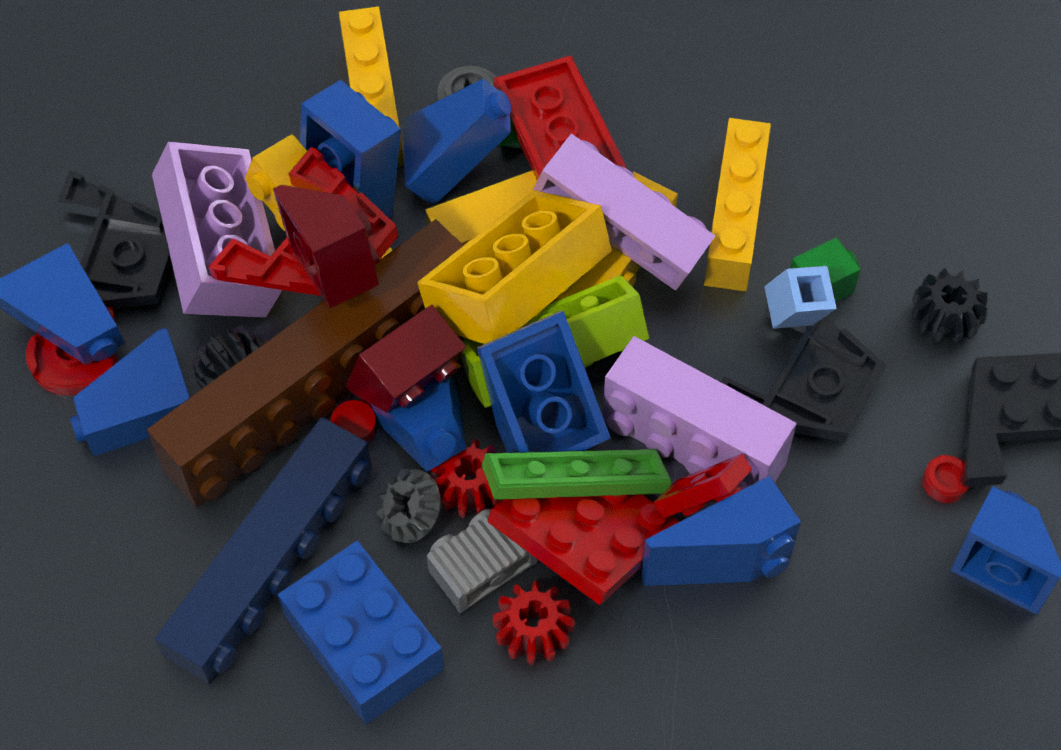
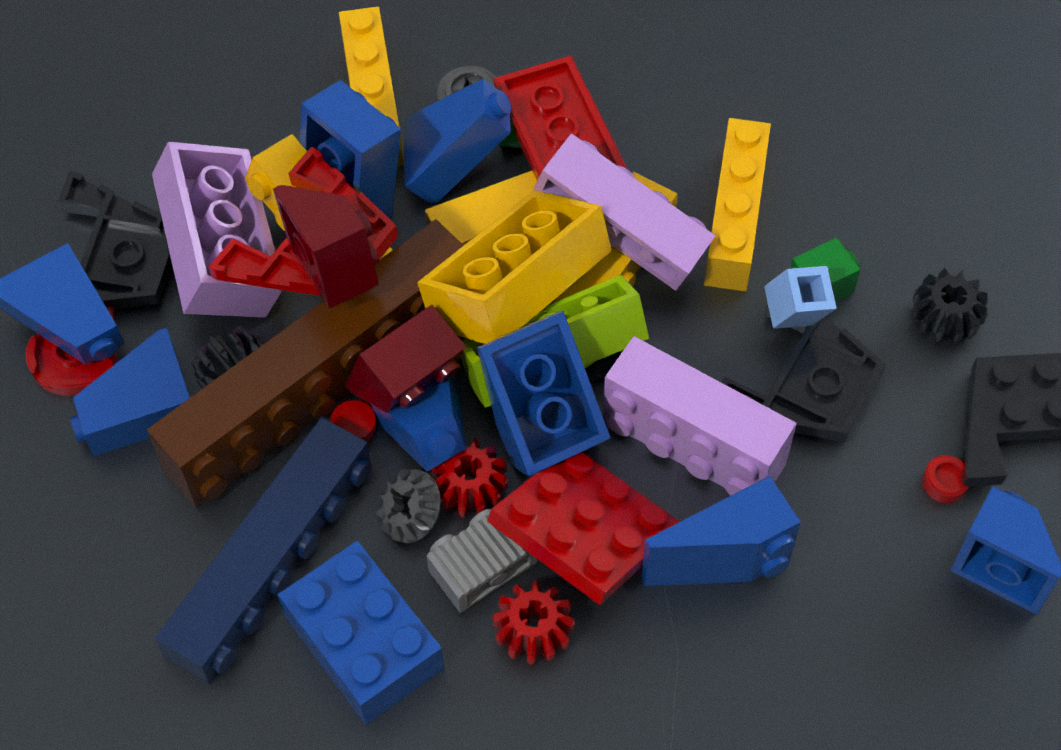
bright green tile [482,449,672,500] -> none
red plate [653,454,753,518] -> none

